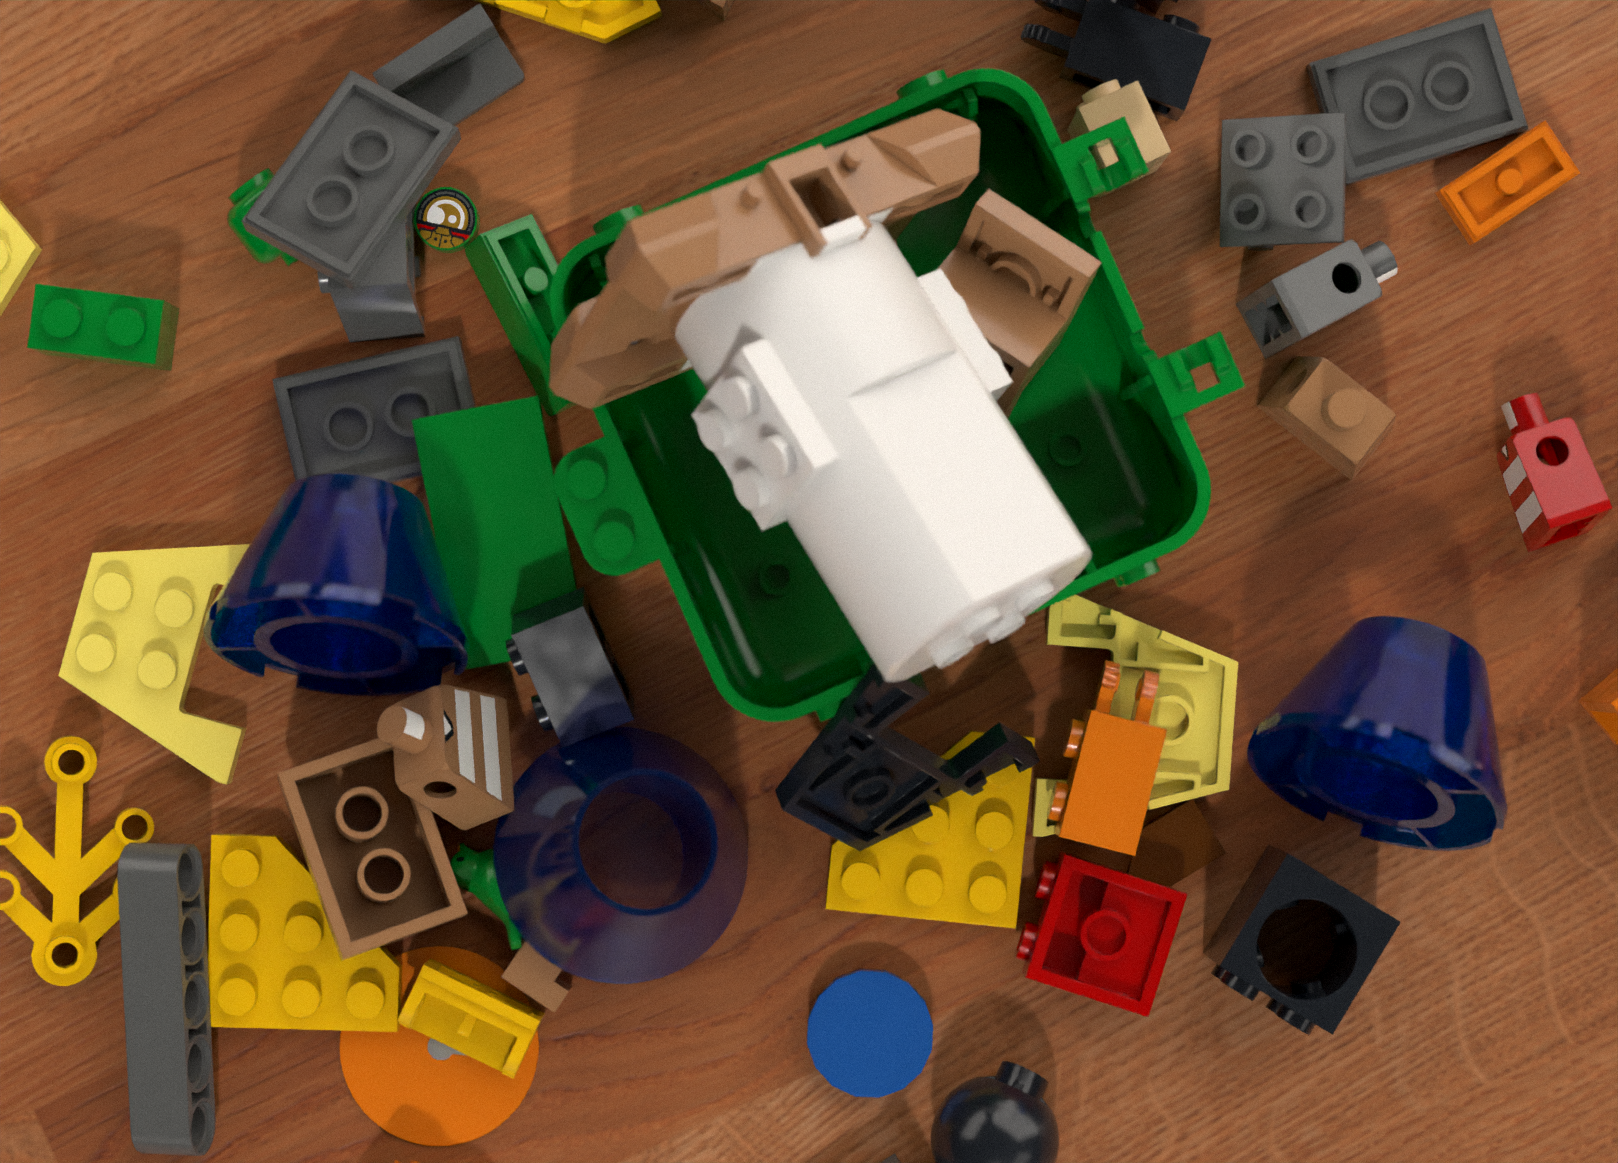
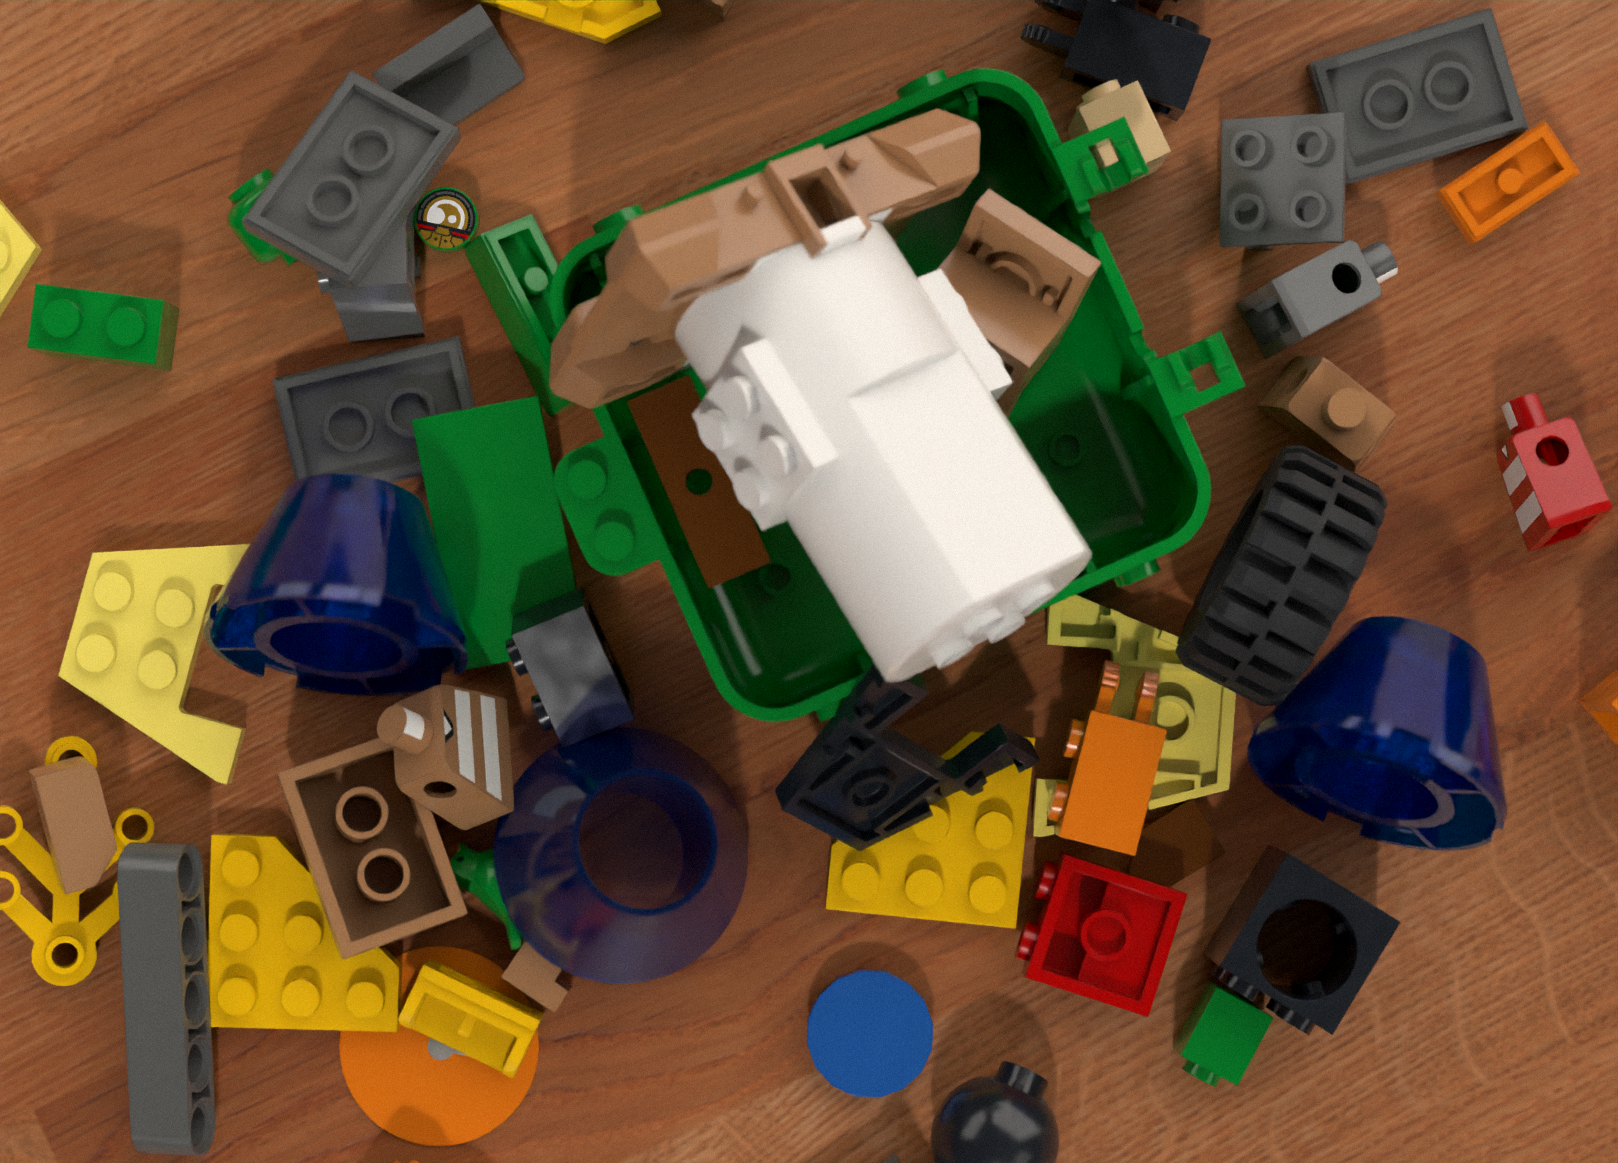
none -> medium nougat piece [28,756,117,894]
none -> reddish brown tile [627,374,771,589]
none -> green brick [1173,980,1274,1087]
none -> black tyre [1176,445,1387,706]

